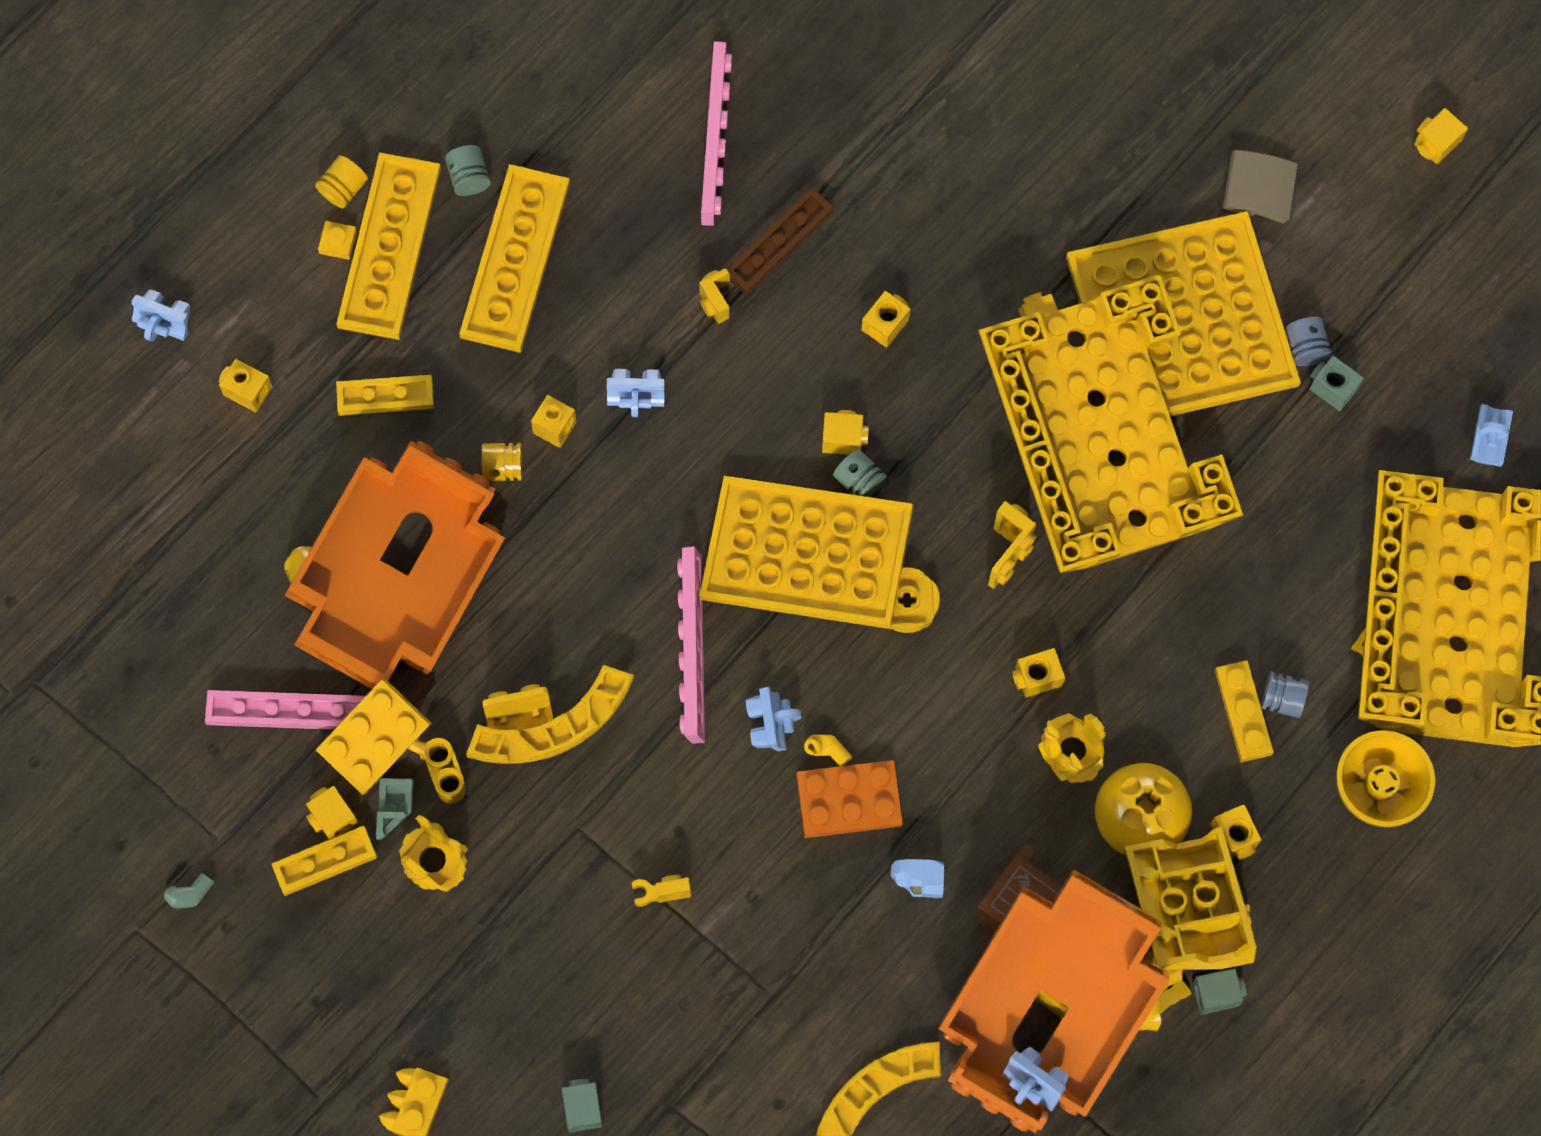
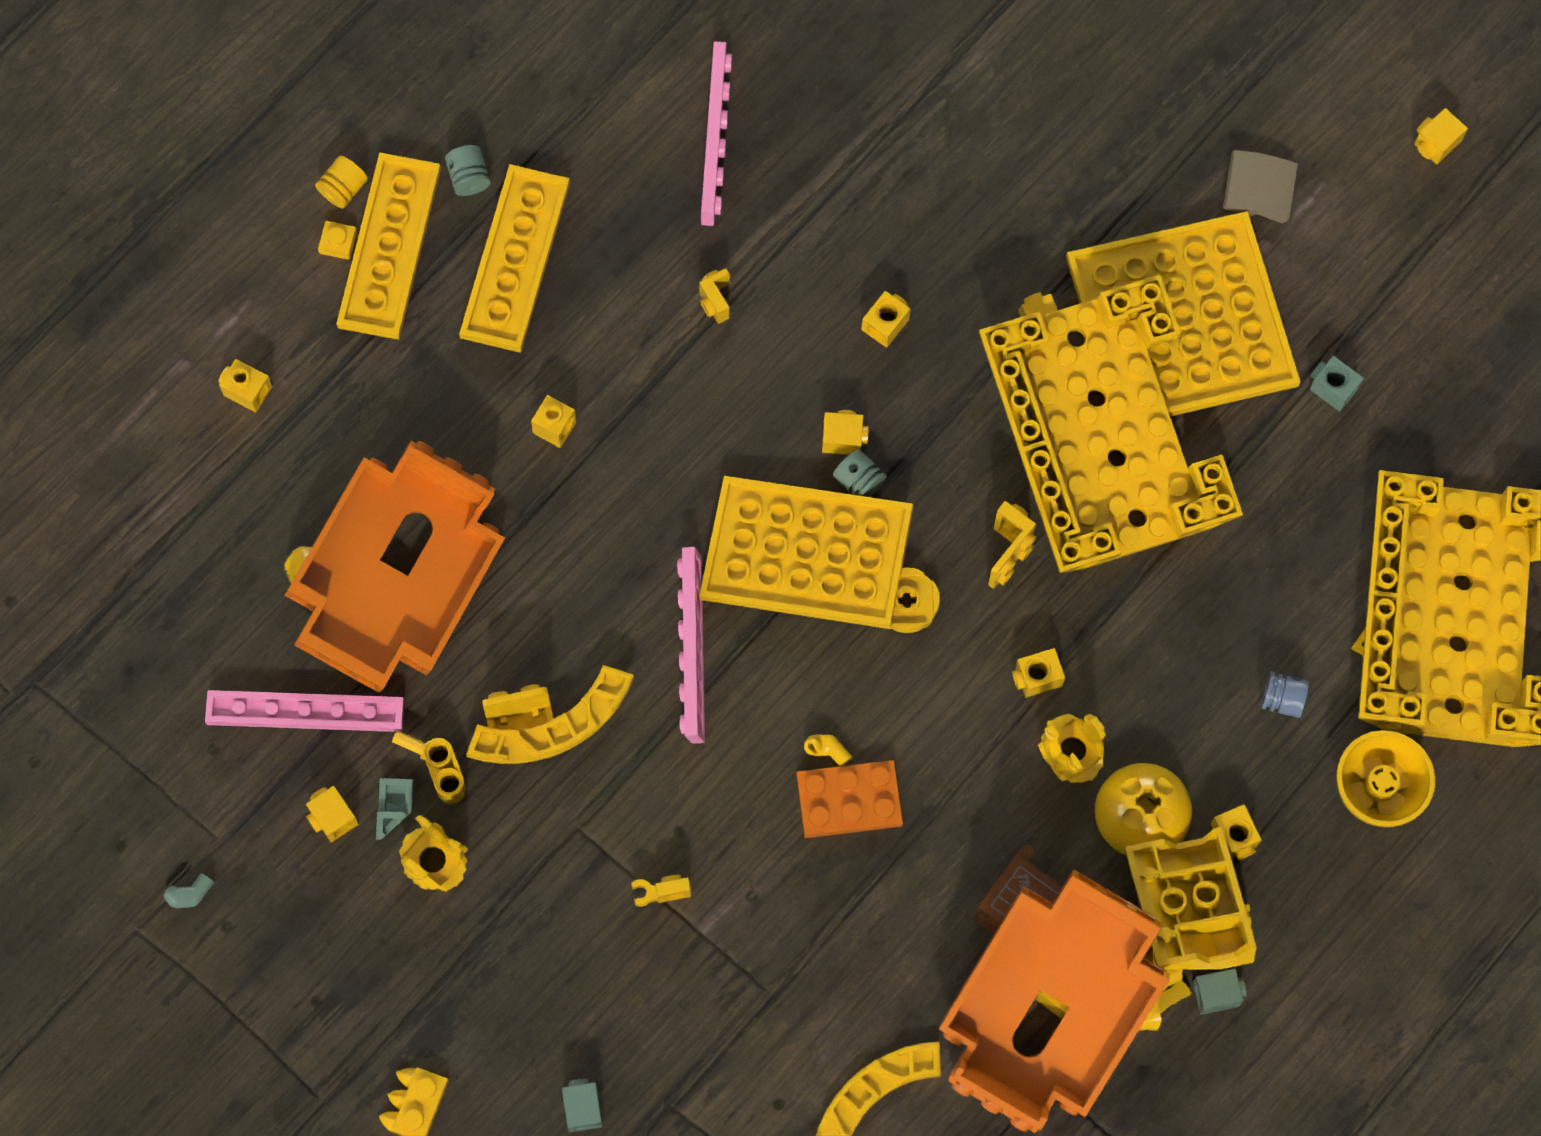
light blue hips [132,289,190,341] -> none
yellow plate [272,826,377,896] -> none
yellow plate [316,678,432,795] -> none
yellow plate [336,375,434,416] -> none
yellow piece [482,443,523,481] -> none
light blue hips [607,369,665,417] -> none
reddish brown plate [727,187,834,295] -> none
light blue hips [746,687,802,752] -> none
light blue rock [891,859,944,898] -> none
light blue hips [1002,1047,1068,1111] -> none
yellow plate [1215,661,1274,763] -> none
sand blue piece [1286,317,1332,366] -> none
light blue hips [1470,404,1513,467] -> none

